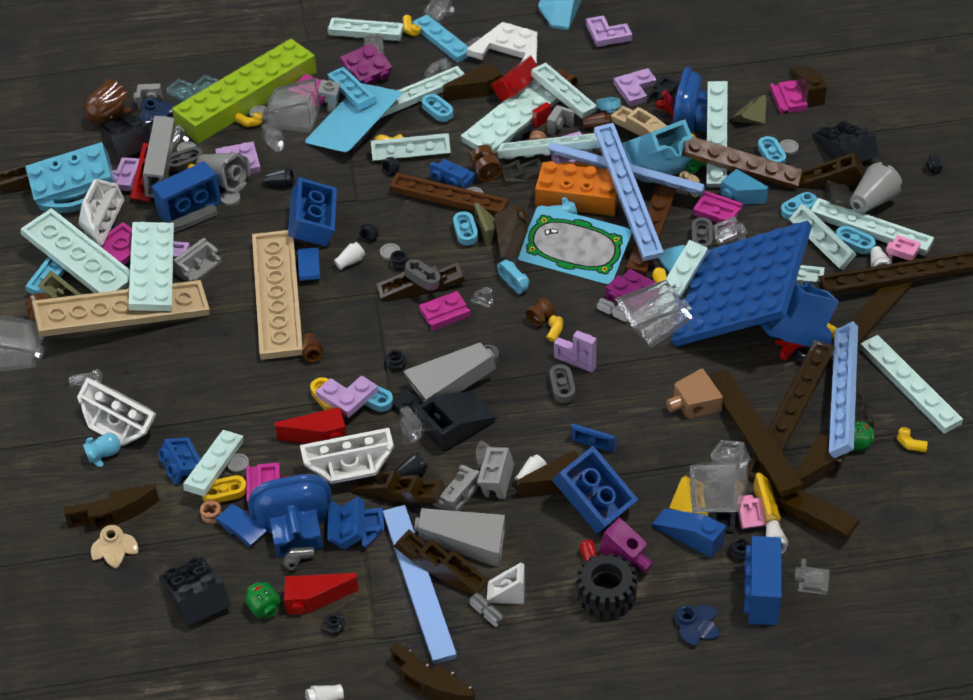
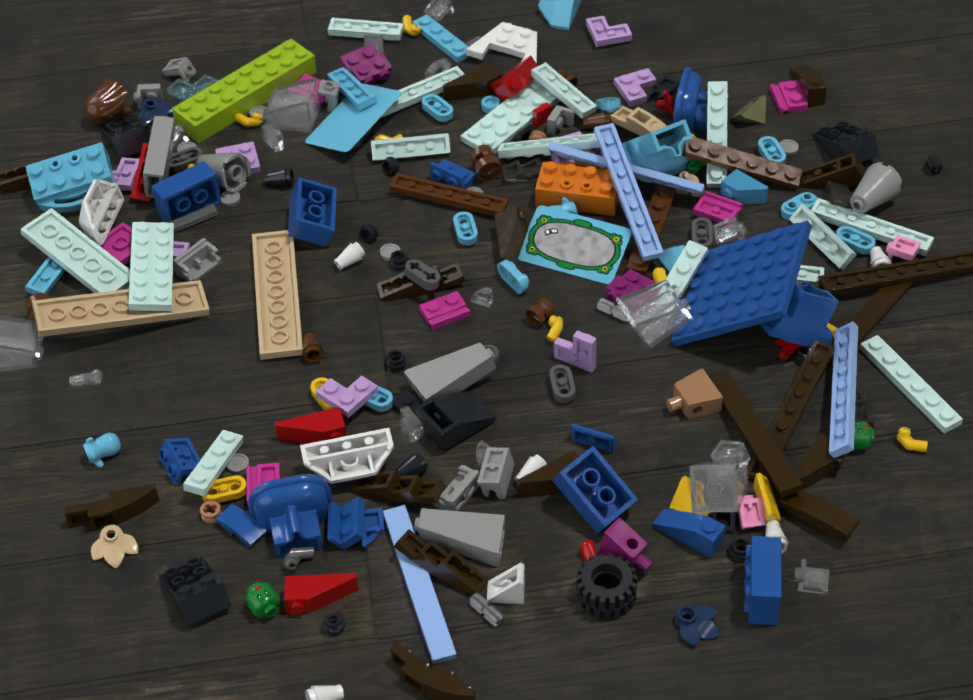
olive slope [38,270,82,298] -> none
white wedge [77,377,156,446] -> none
blue slope [298,247,320,281] -> none
olive slope [474,203,497,245] -> none
none -> light grey bracket [162,57,196,83]
none -> medium azure tile [481,96,500,113]

